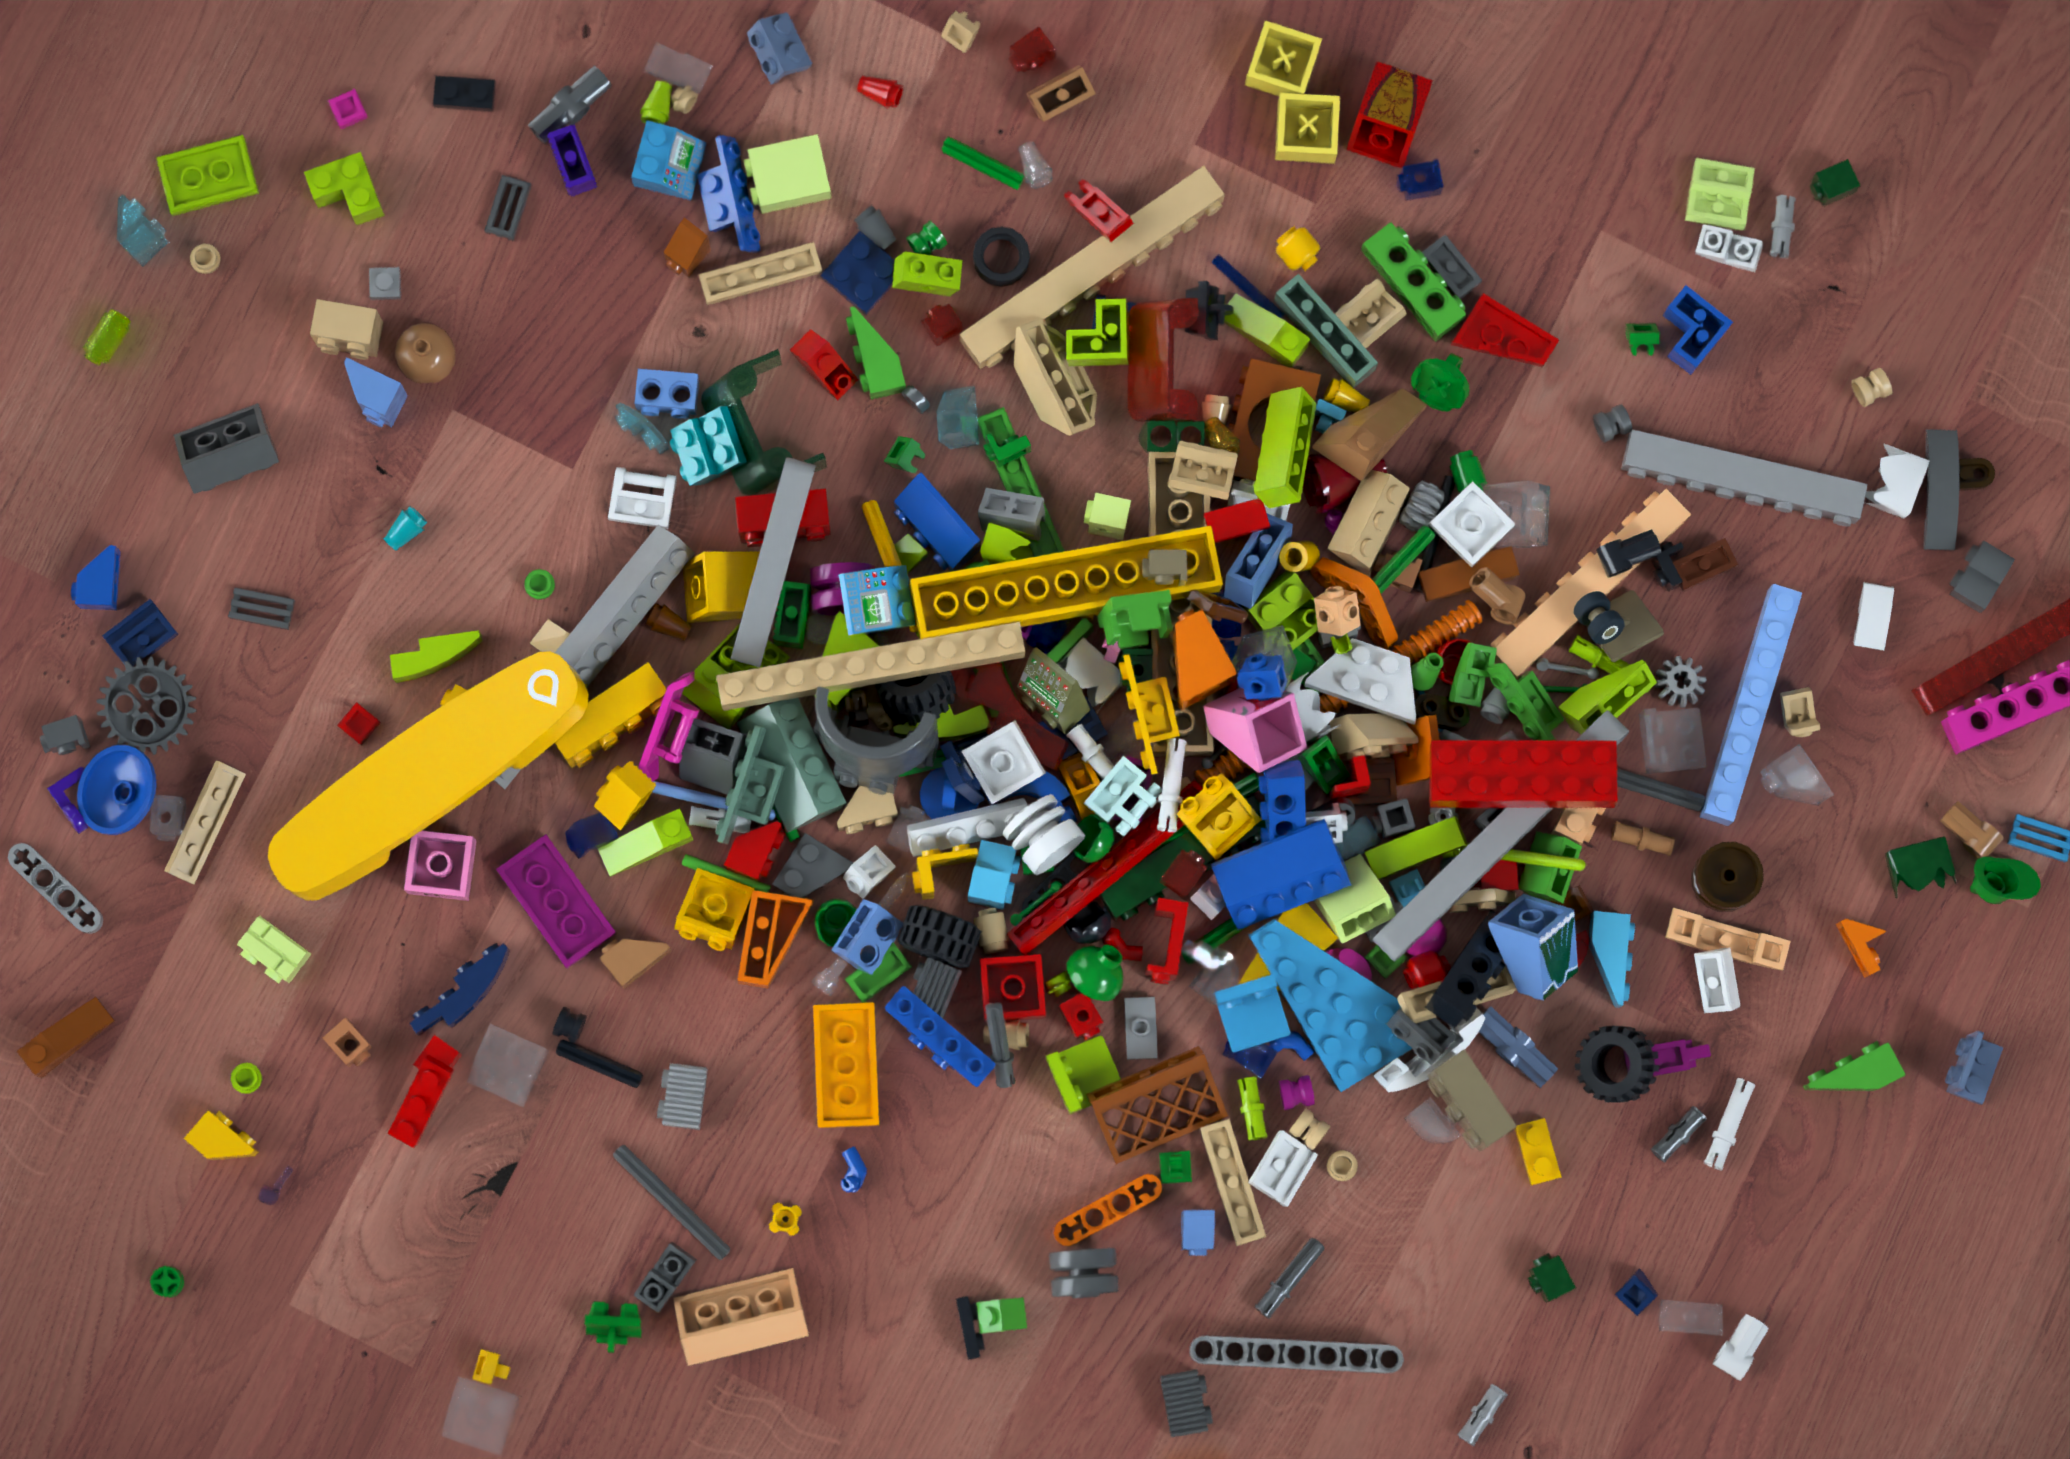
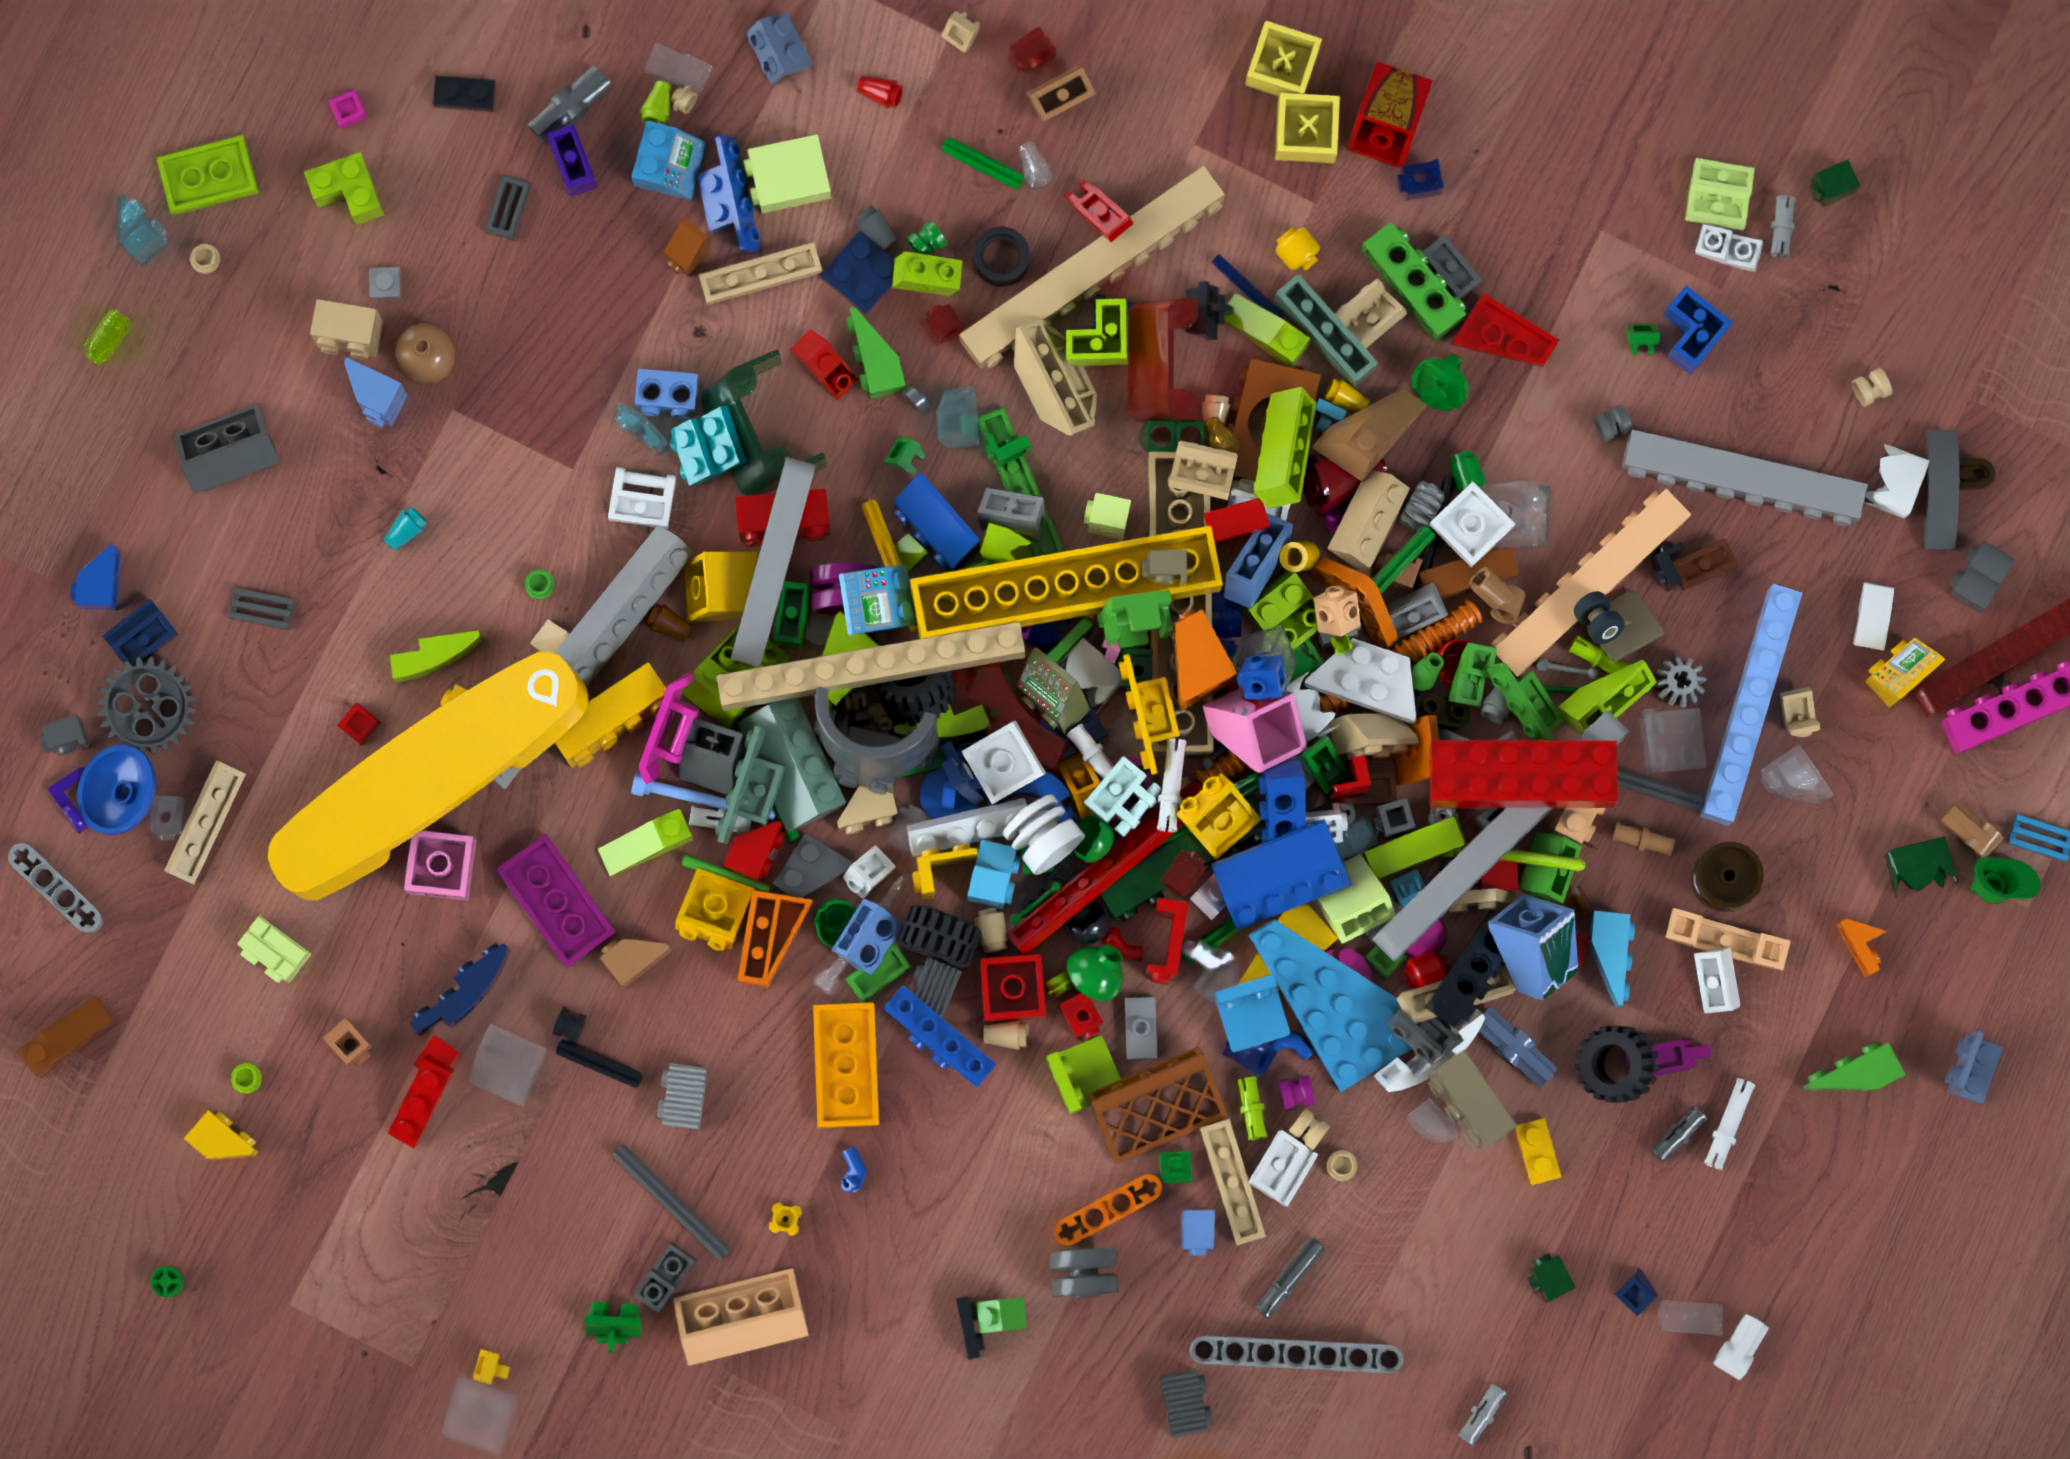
clear purple hand [258,1166,293,1205] -> none
clear blue bracket [565,812,618,859] -> none
yellow brick [594,761,656,831] -> none
dark grey axle [986,1002,1016,1088] -> none
reddish brown plate [1188,590,1249,624] -> none
black piece [1596,529,1662,578] -> none
none -> light grey slope [1386,583,1448,639]
none -> yellow slope [1865,638,1945,708]

